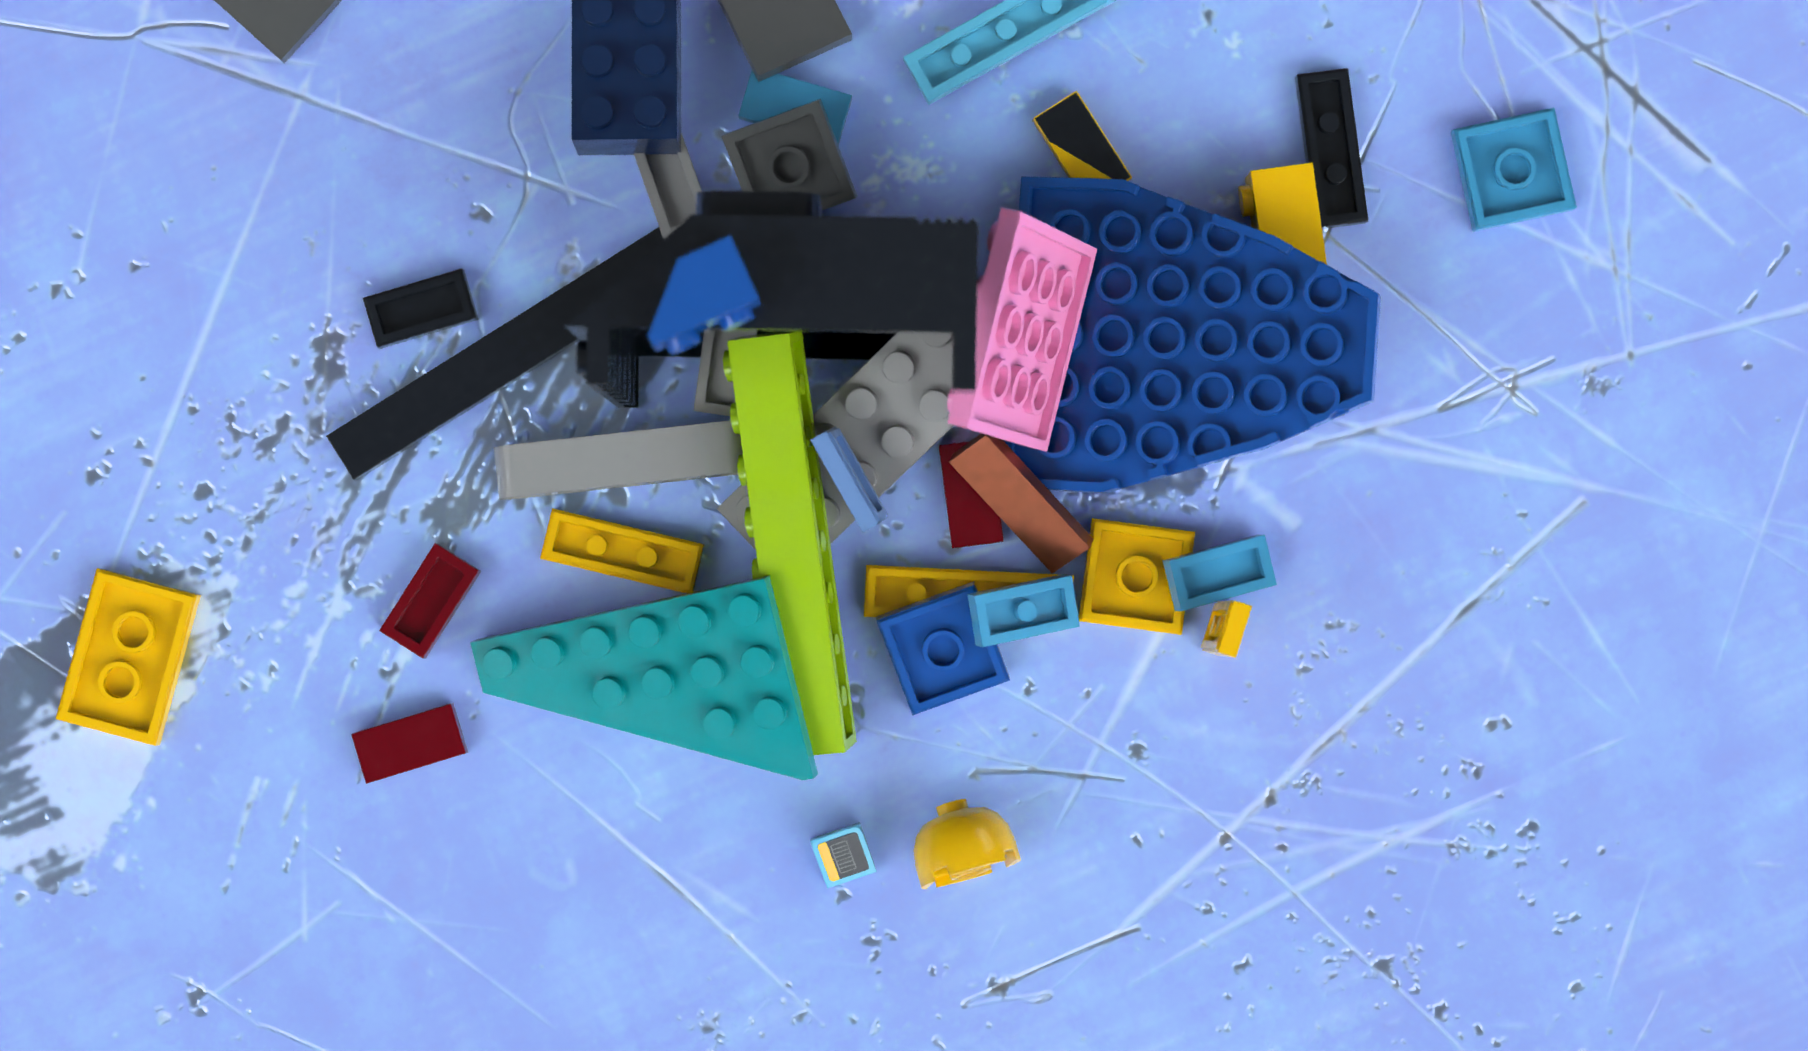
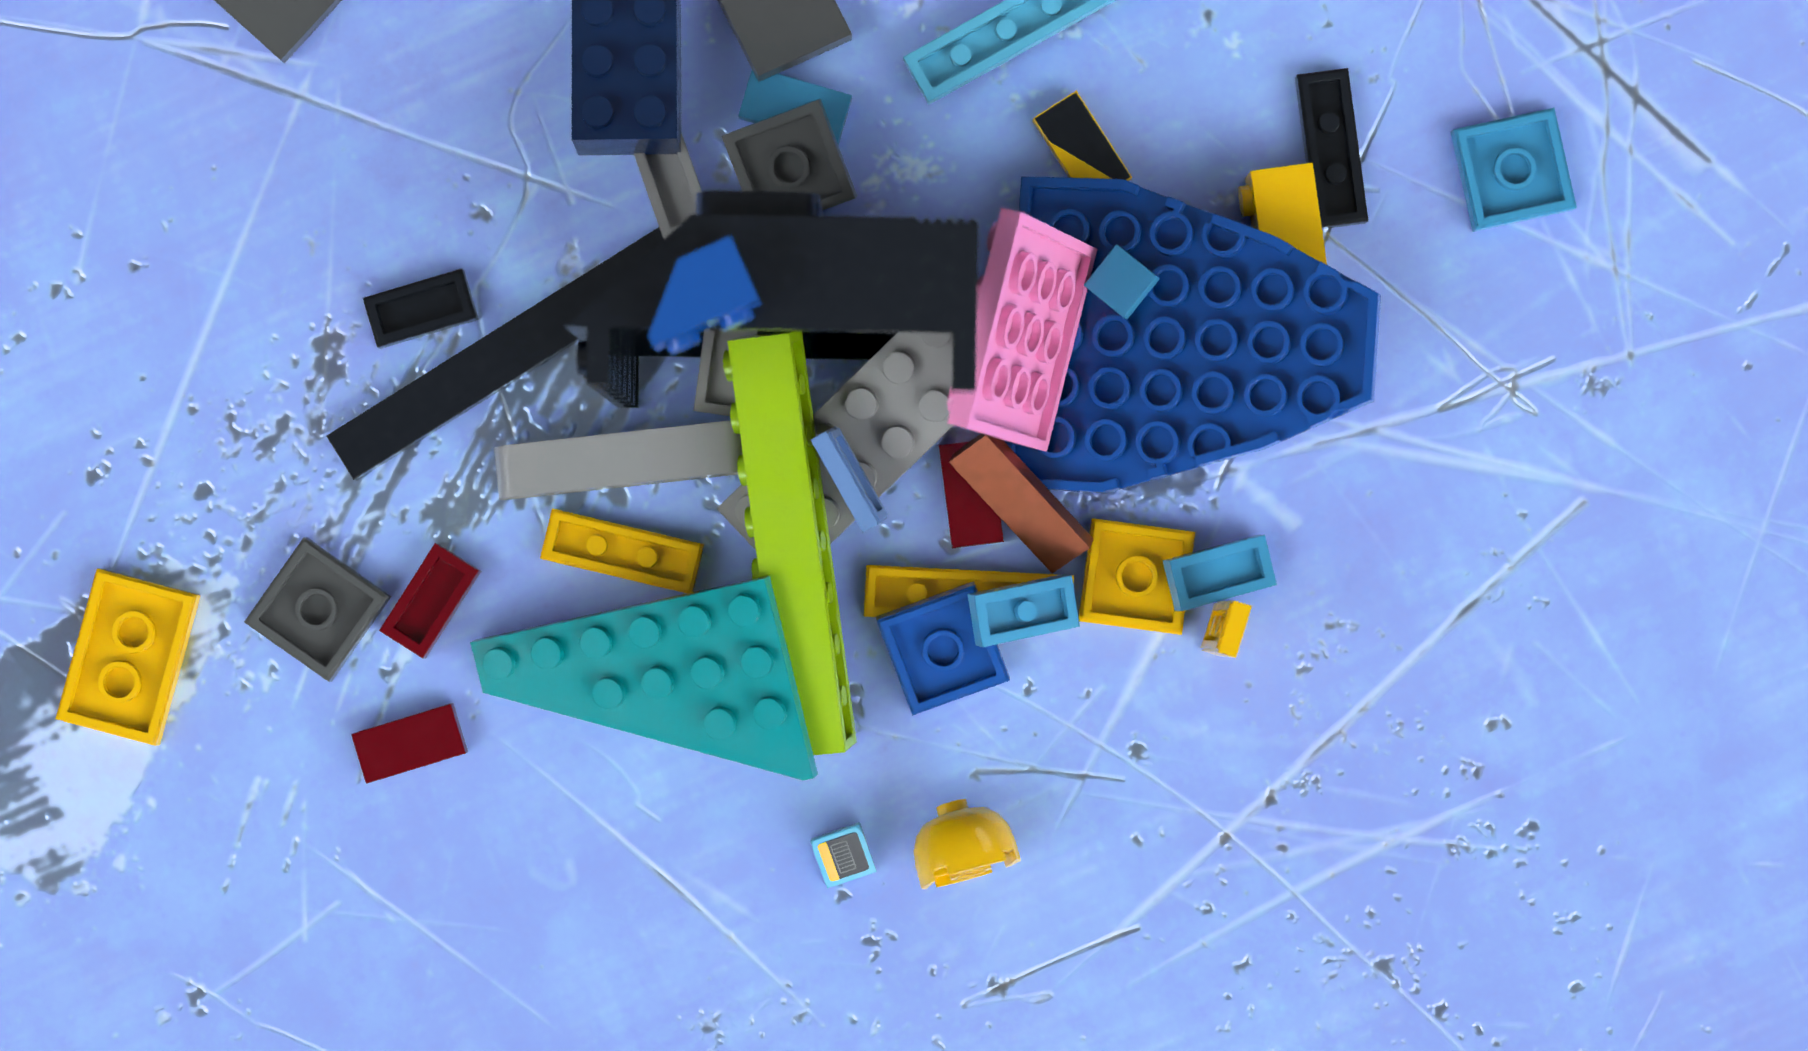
none -> dark grey tile [244,537,391,682]
none -> dark azure tile [1084,244,1160,320]

